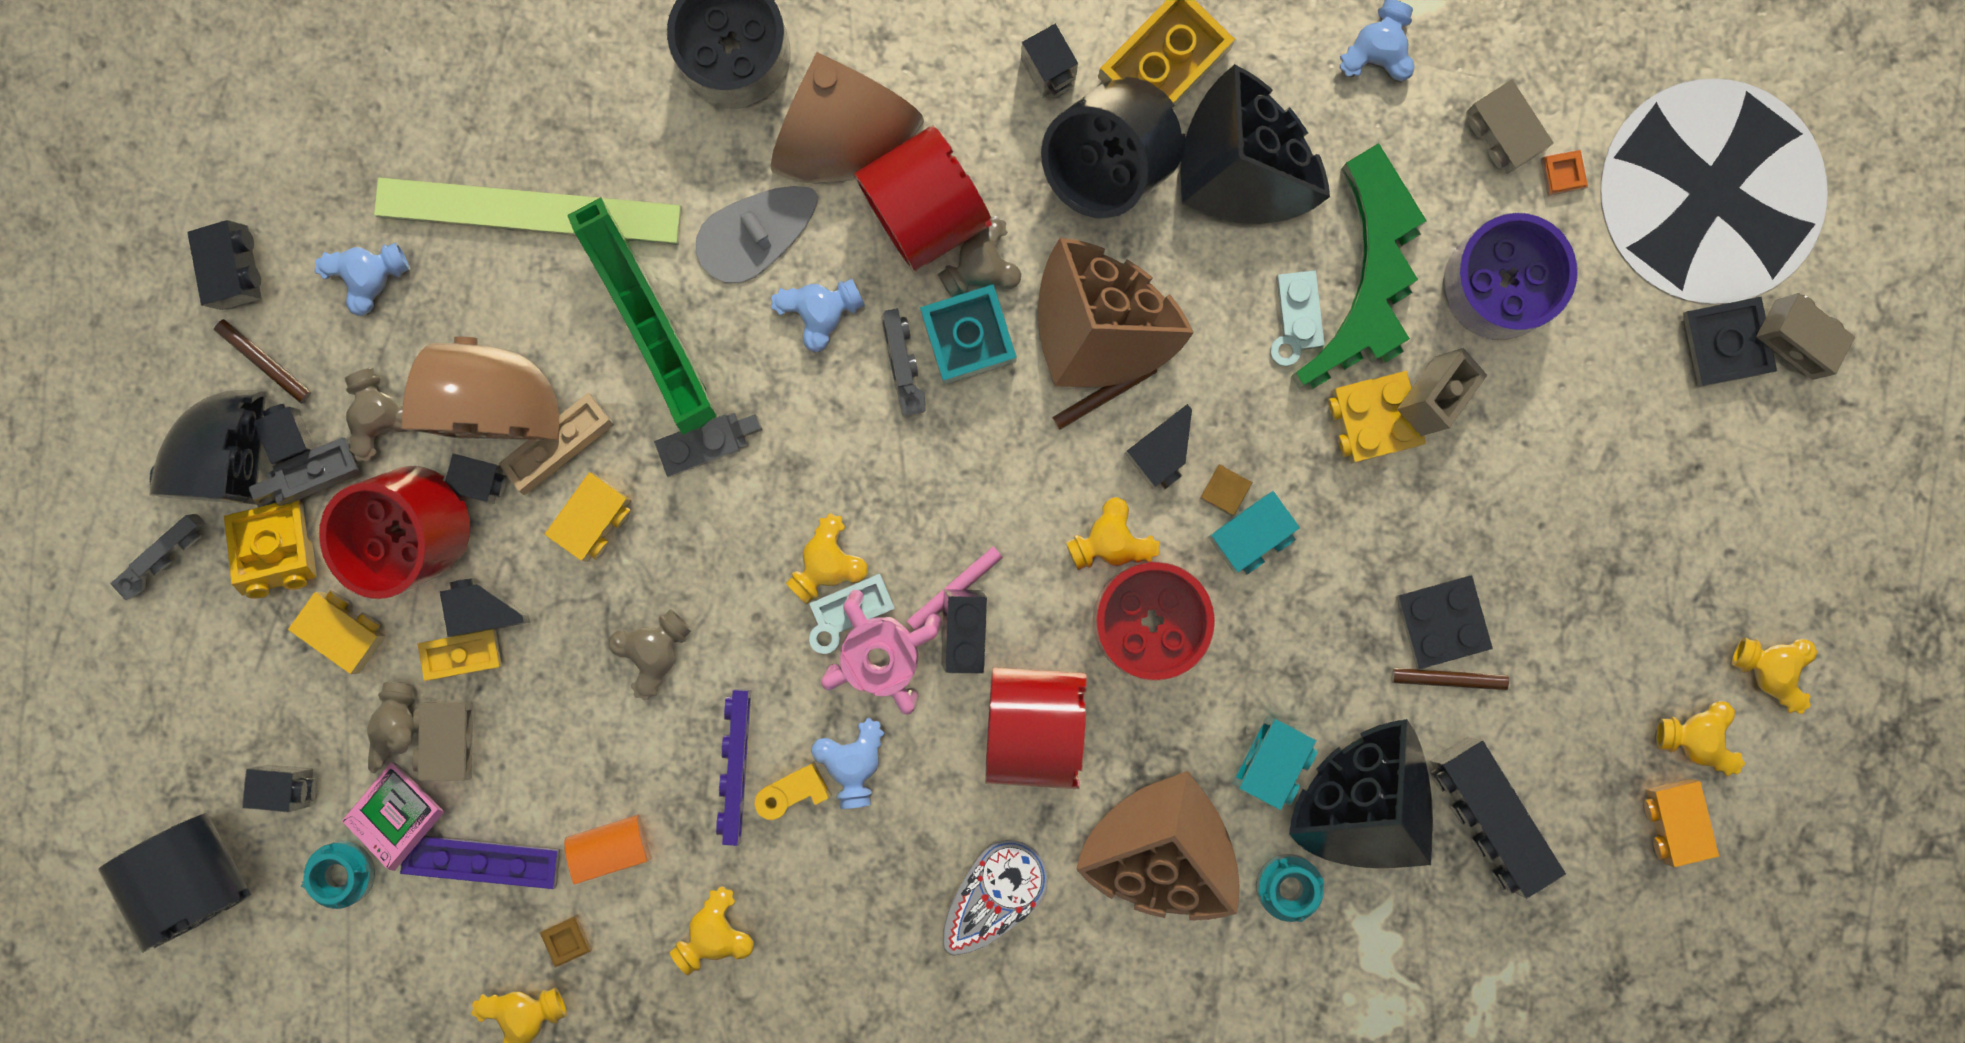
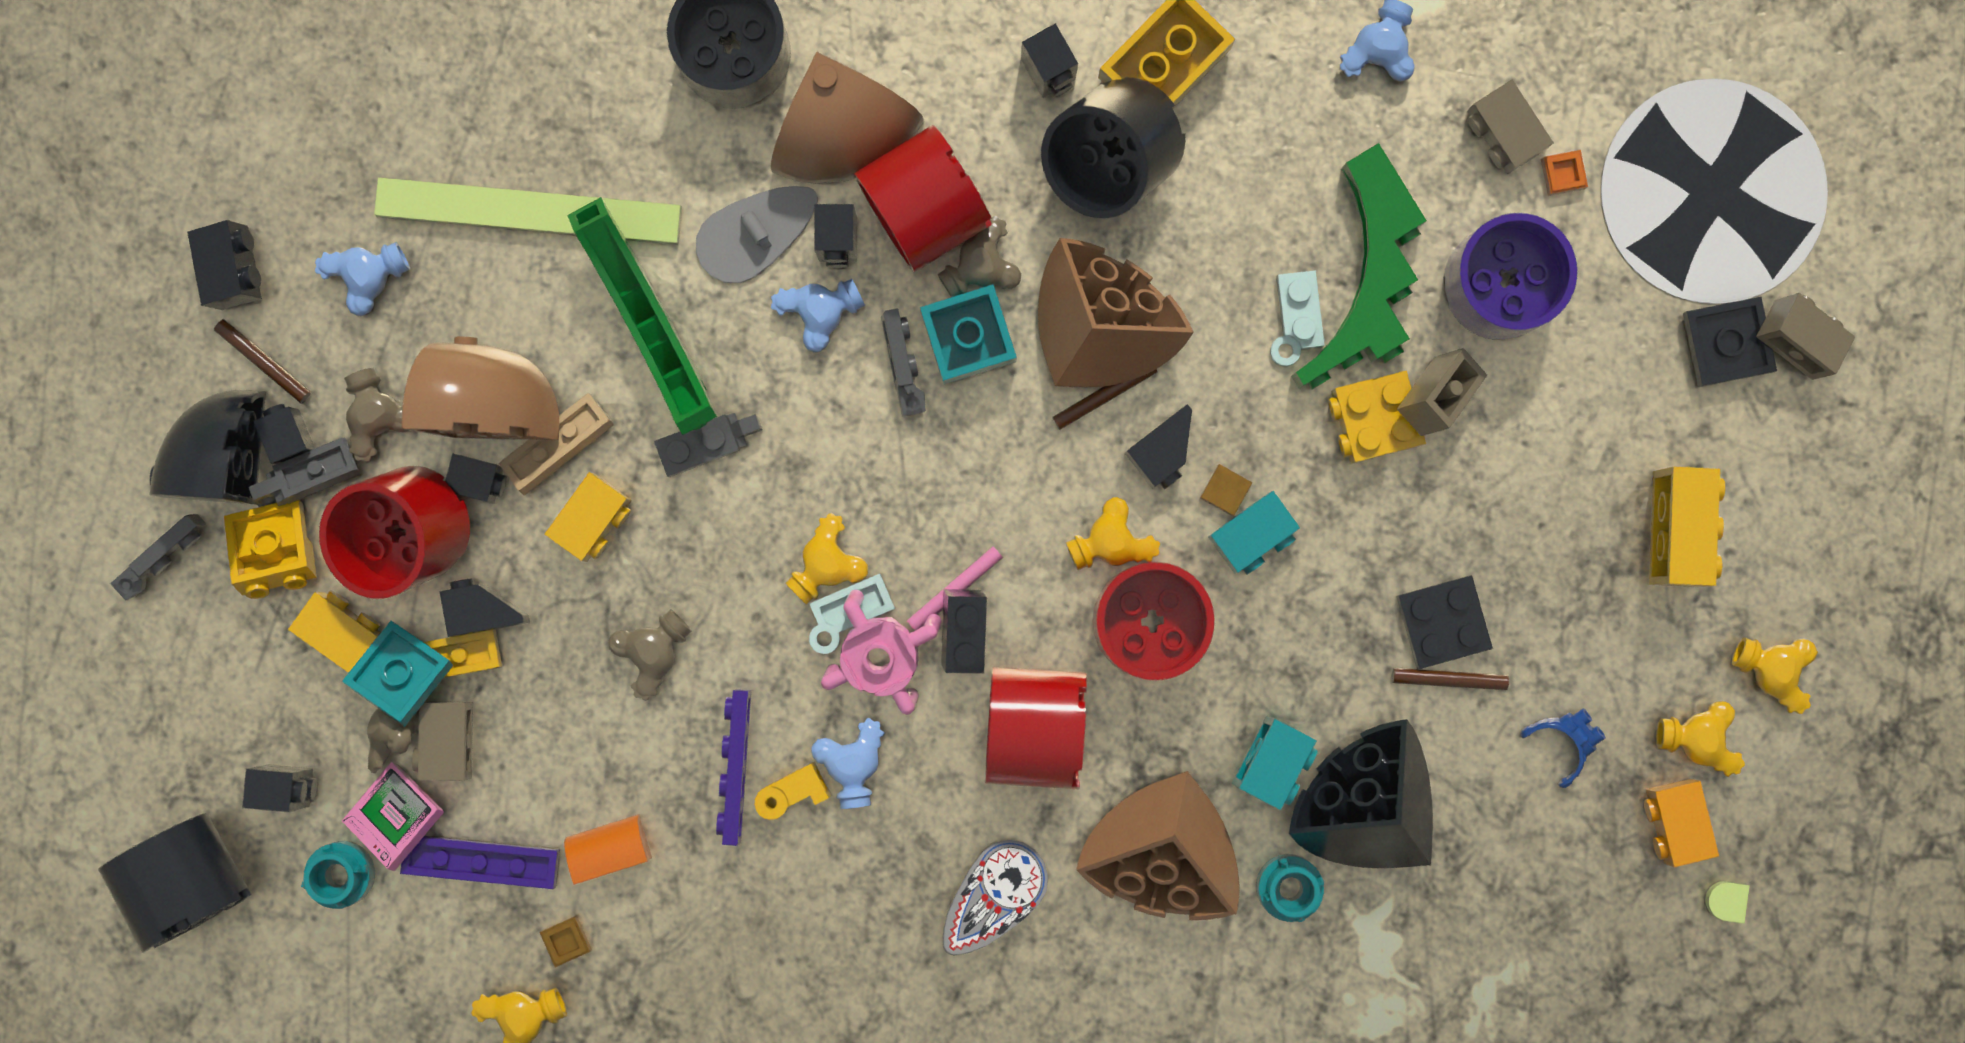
yellow animal [669,886,754,976] -> none
black brick [1181,64,1330,224] -> none
black brick [1430,737,1566,899] -> none
none -> teal plate [342,620,453,727]
none -> black brick [814,204,857,268]
none -> blue helmet [1520,708,1606,788]
none -> yellow brick [1649,467,1725,587]
none -> yellowish green tile [1705,881,1750,924]

